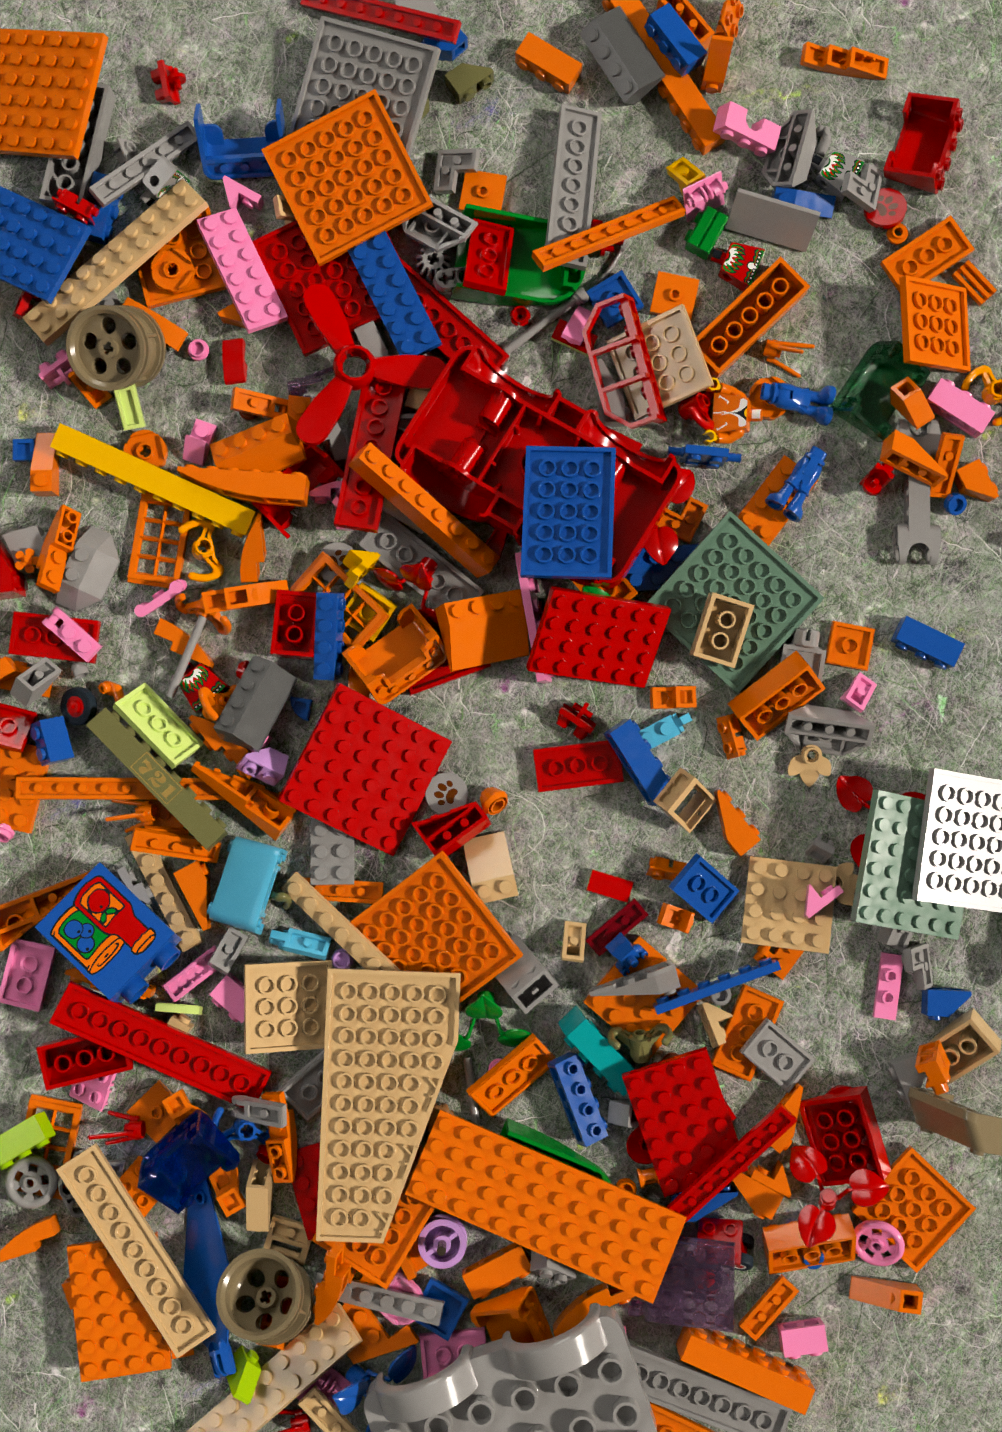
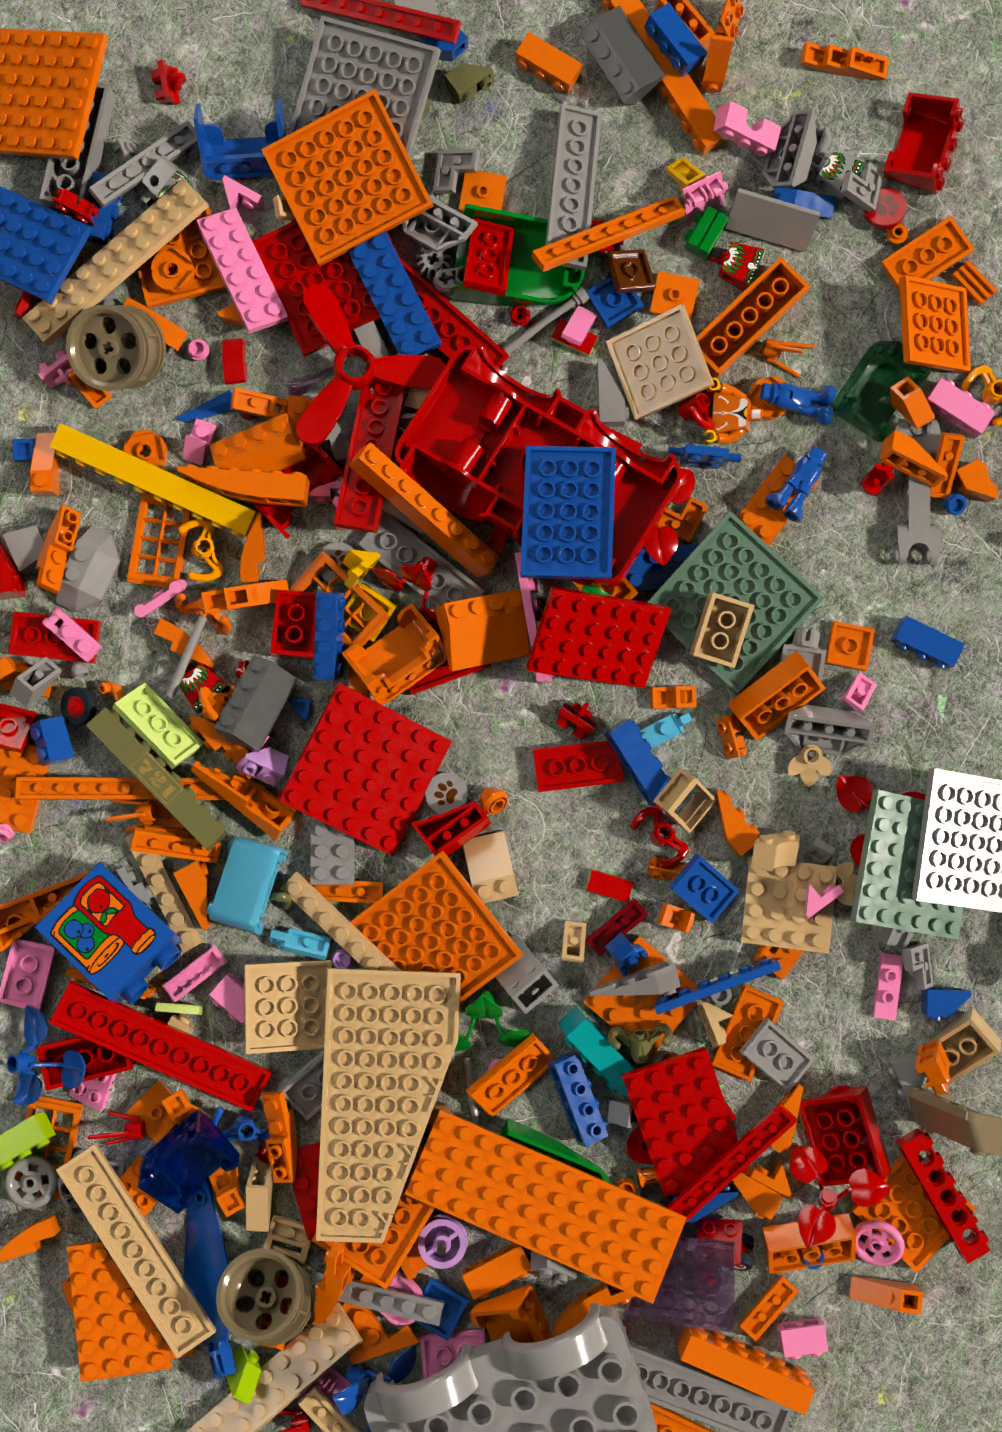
orange plant [15,548,39,573] -> none
yellowish green tile [113,384,146,430] -> none
light grey plate [207,926,248,975] -> none
light grey hinge [232,1095,287,1128] -> none
red plate [582,293,667,429] -> none
none -> blue plant [7,1005,86,1105]
none -> blue bar [174,390,234,422]
none -> reddish brown tile [605,249,656,293]
none -> red piece [630,806,689,869]
none -> tan brick [751,830,800,871]
none -> red brick [895,1128,991,1264]

